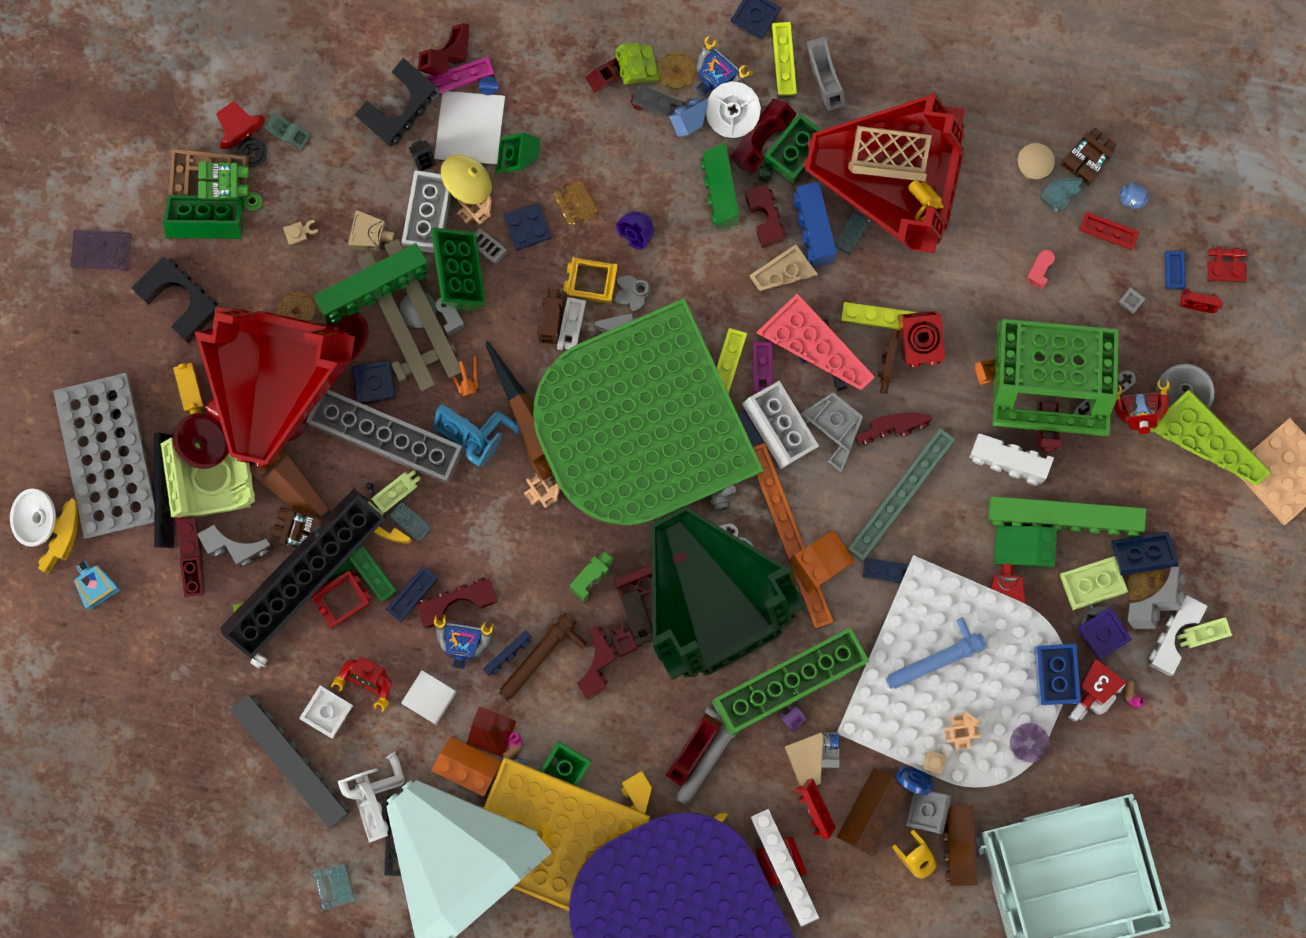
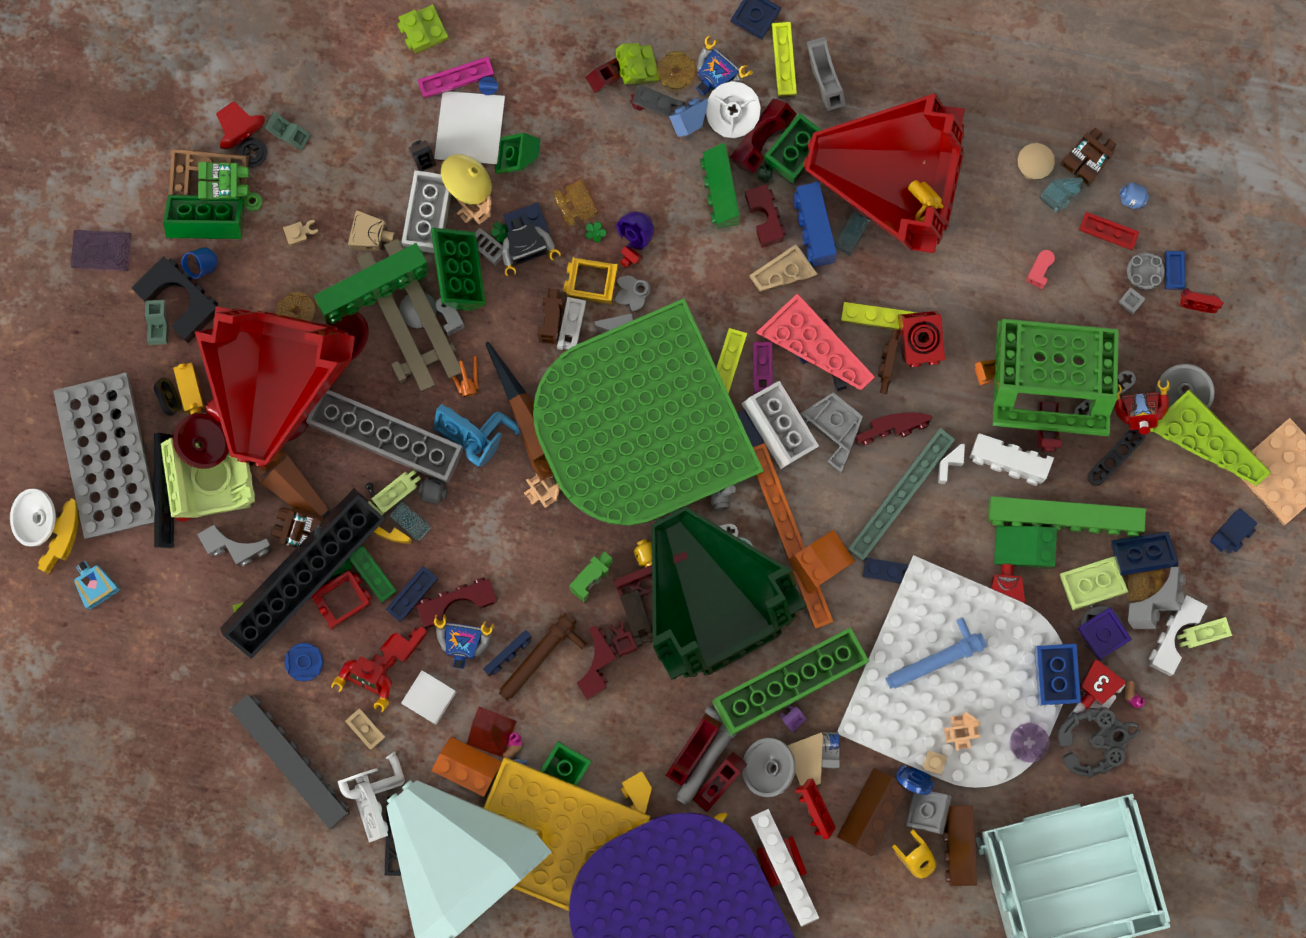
dark red slope [176,517,204,597] -> none
white plate [250,653,268,669] -> none
white plate [299,686,353,739] -> none
clear light blue plate [311,863,356,911] -> none
dark blue plate [352,360,396,404] -> none
black arch [355,58,440,147] -> none
dark red arch [418,23,469,76] -> none
tan fence [848,126,932,181] -> none
red plate [1207,247,1247,283] -> none
none -> sand green slope [145,300,168,345]
none -> black plate [153,378,181,415]
none -> blue helmet [181,247,218,279]
none -> blue tile [284,643,324,682]
none -> tan plate [345,708,386,750]
none -> red plate [371,626,428,672]
none -> lime plate [397,4,449,54]
none -> dark grey head [418,478,448,504]
none -> green plant [490,222,508,243]
none -> black torso [501,217,561,276]
none -> green plant [586,221,607,242]
none -> red tile [620,246,644,268]
none -> yellow head [633,539,652,567]
none -> dark red slope [692,752,748,812]
none -> light grey dish [742,738,796,797]
none -> white slope [938,444,965,484]
none -> dark grey piece [1057,707,1140,778]
none -> black beam [1087,429,1145,486]
none -> light grey dish [1127,252,1165,290]
none -> dark blue hinge [1209,508,1258,554]

